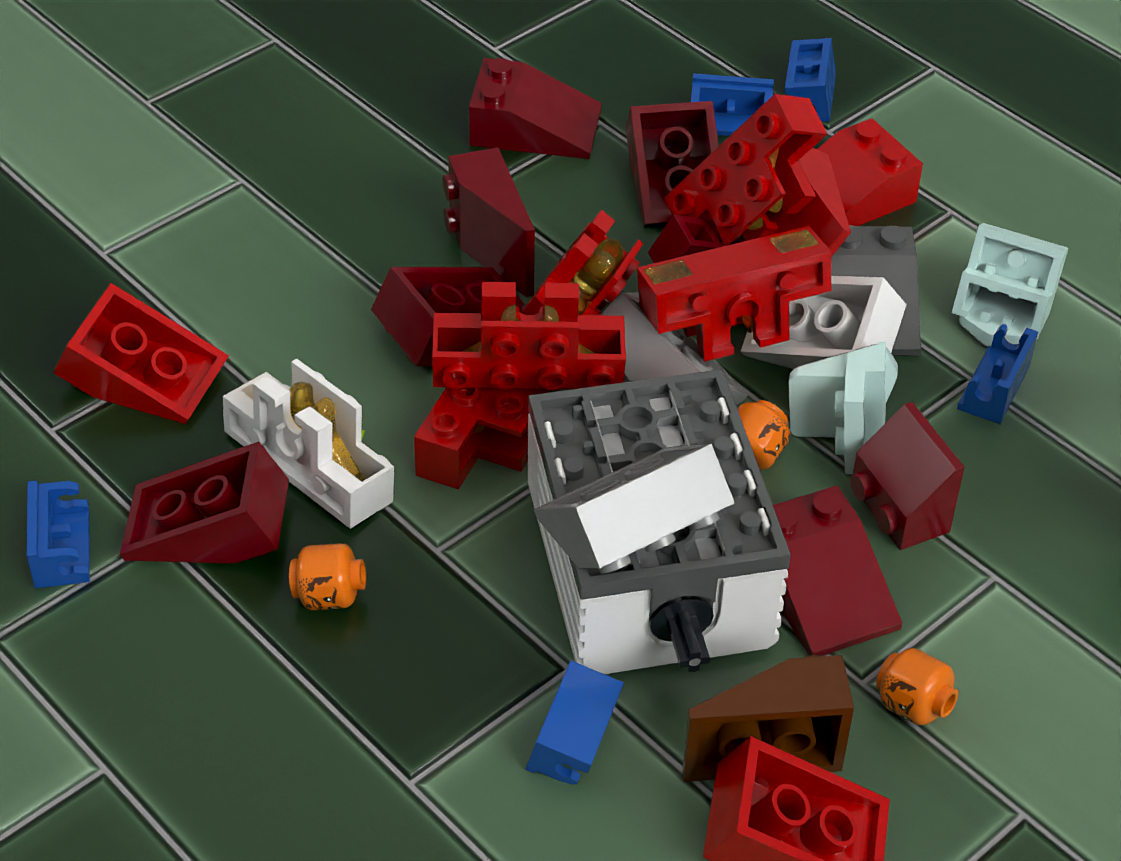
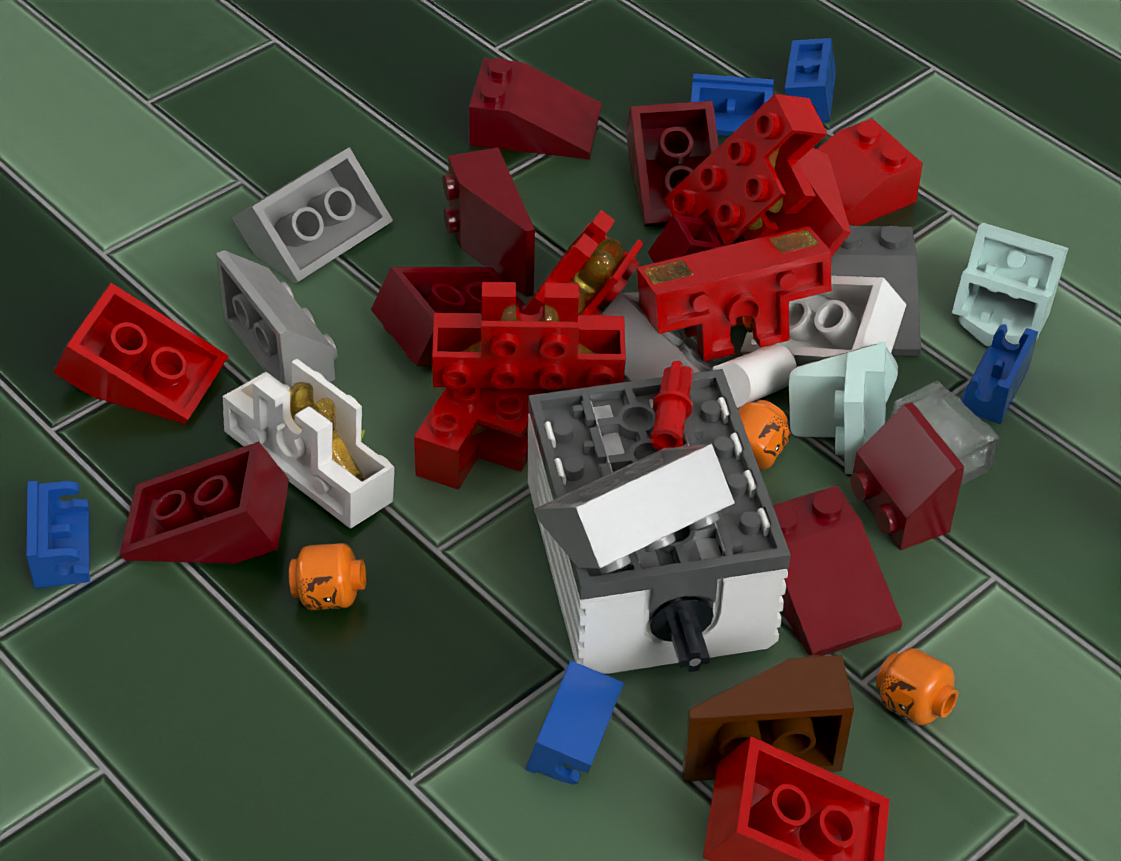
none -> light grey slope [216,250,338,388]
none -> light grey slope [232,147,393,284]
none -> red axle [650,361,693,451]
none -> white brick [713,344,797,408]
none -> clear brick [891,380,1000,485]

